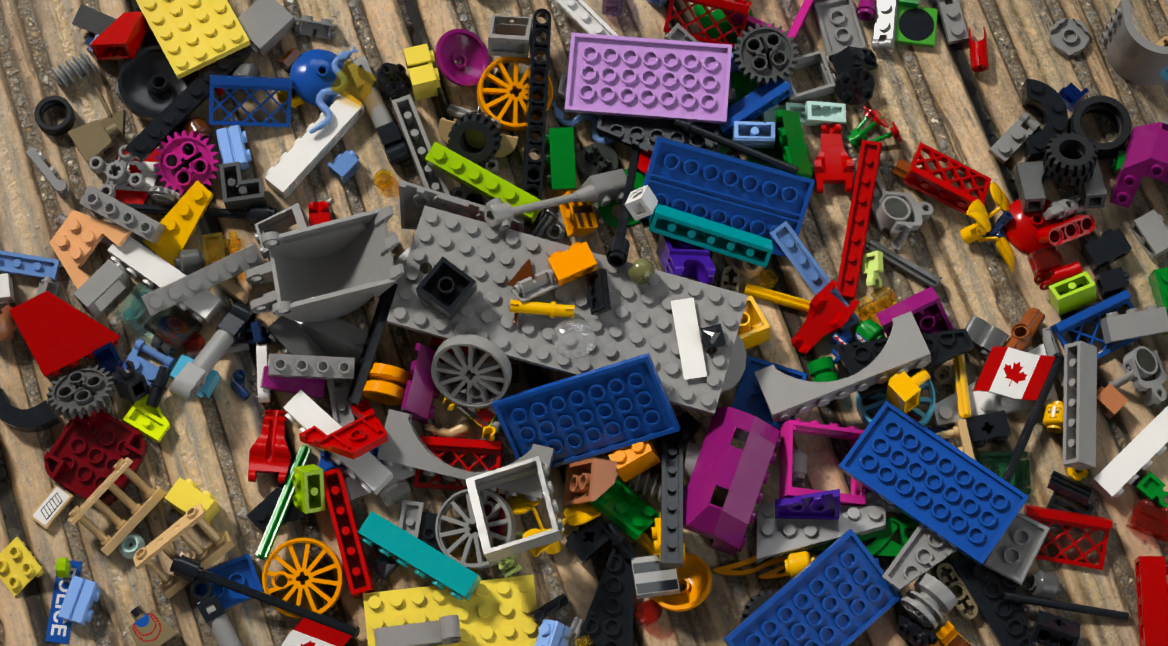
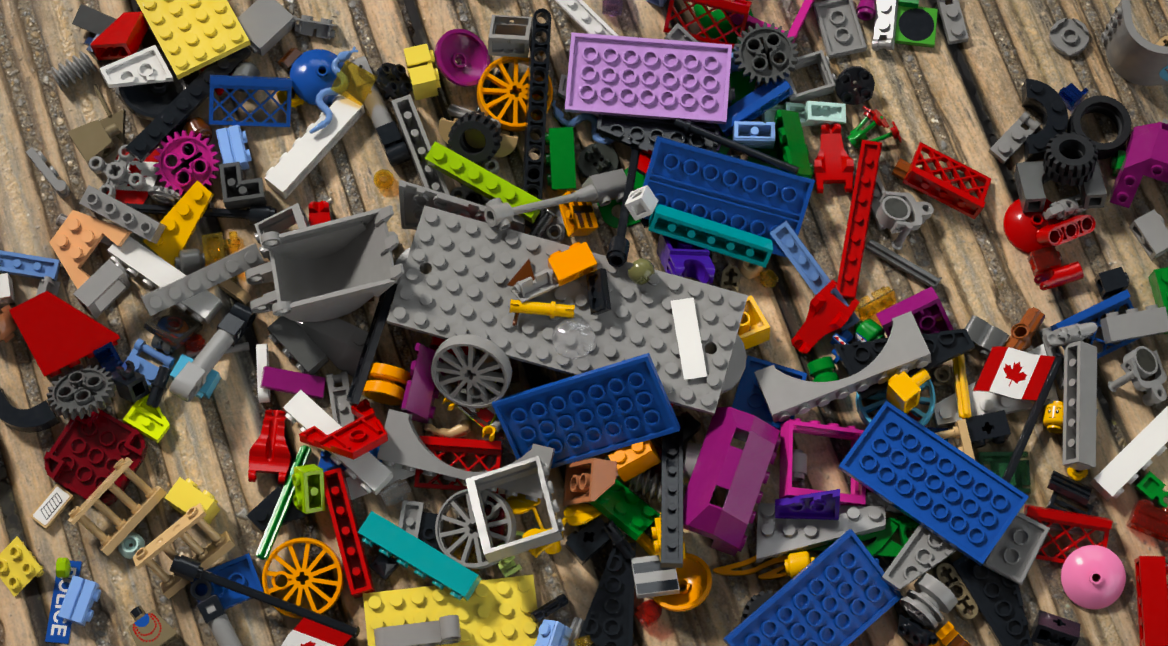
black tyre [34,95,75,136] -> none
clear light blue plate [114,282,161,337] -> none
dark blue arm [231,369,251,401] -> none
dark blue tile [245,321,271,346] -> none
light grey brick [268,353,355,381] -> none
medium blue brick [328,150,360,184] -> none
black brick [416,256,477,321] -> none
black tile [700,324,726,351] -> none
yellow axle [744,283,810,313] -> none
black slope [831,46,878,75] -> none
yellowish green plate [862,250,883,289] -> none
yellow plant [960,182,1015,273] -> none
red piece [968,26,989,72] -> none
dark blue arm [990,211,1013,238] -> none
black piece [1002,592,1129,621] -> none
dark grey head [1028,570,1062,600] -> none
lime brick [1049,271,1097,316] -> none
black brick [1080,228,1132,272] -> none
nougat brick [1097,384,1129,419] -> none
none -> white wing [100,45,173,88]
none -> light grey hinge [1044,322,1098,347]
none -> bright pink dish [1061,545,1126,609]

